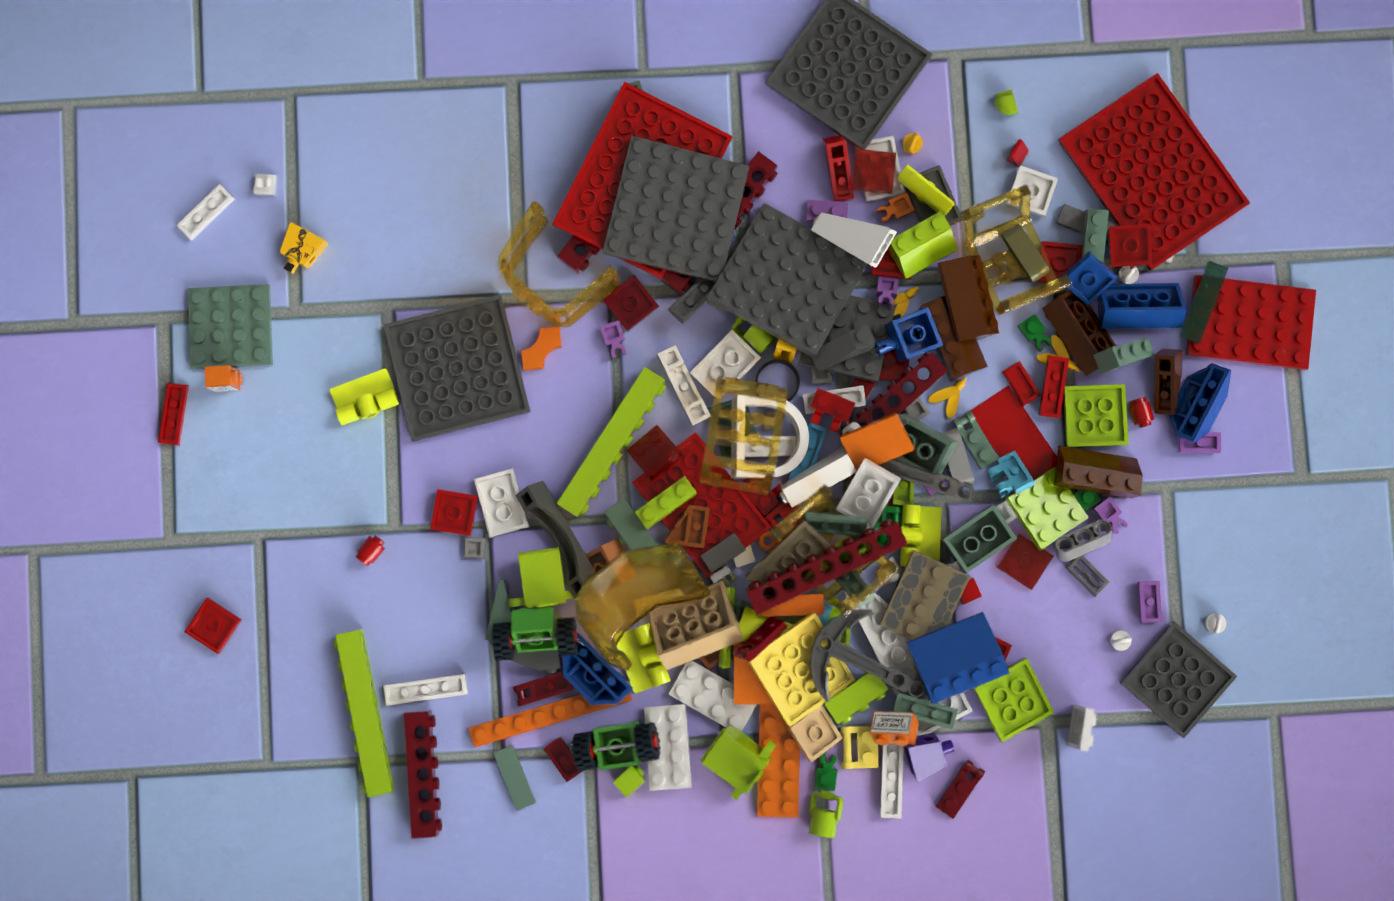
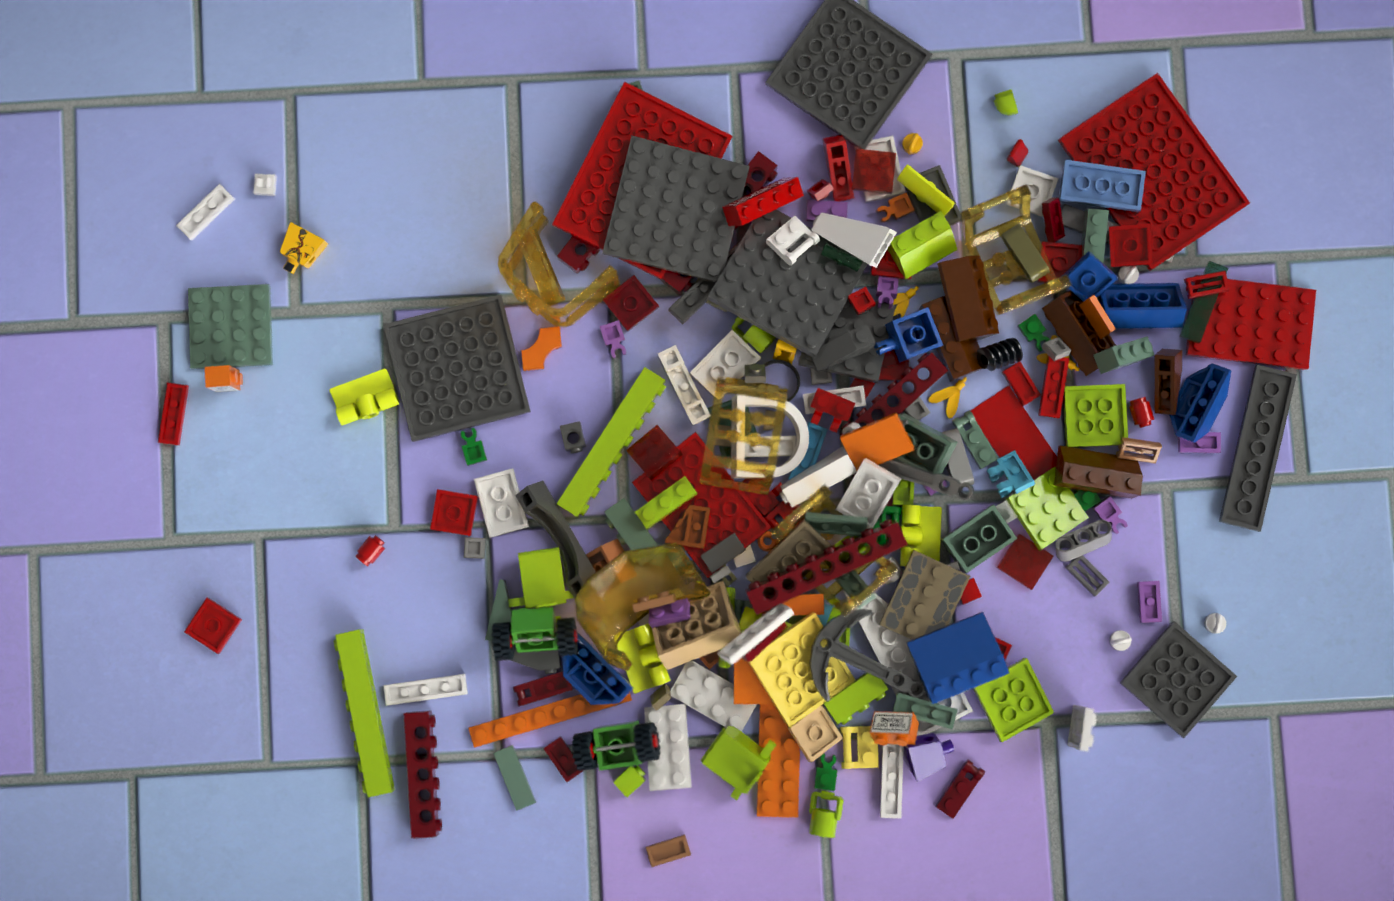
none -> green plate [461,428,487,466]
none -> clear yellow plate [515,225,566,308]
none -> dark grey brick [560,421,586,454]
none -> medium nougat plate [632,591,677,613]
none -> medium nougat tile [646,834,691,867]
none -> medium lavender plate [649,598,690,628]
none -> dark tan tile [650,684,671,711]
none -> white tile [718,604,794,665]
none -> red brick [722,177,804,226]
none -> flat silver plate [744,364,766,383]
none -> white plate [765,216,820,266]
none -> plate [807,179,834,201]
none -> clear green pin [820,243,863,272]
none -> red plate [848,286,876,315]
none -> black piece [977,338,1023,371]
none -> light grey tile [1041,337,1071,361]
none -> dark red plate [1042,197,1065,242]
none -> medium blue plate [1059,160,1146,212]
none -> orange tile [1079,295,1116,339]
none -> medium nougat tile [1116,437,1162,463]
none -> red tile [1184,271,1230,299]
none -> dark grey plate [1219,364,1297,532]

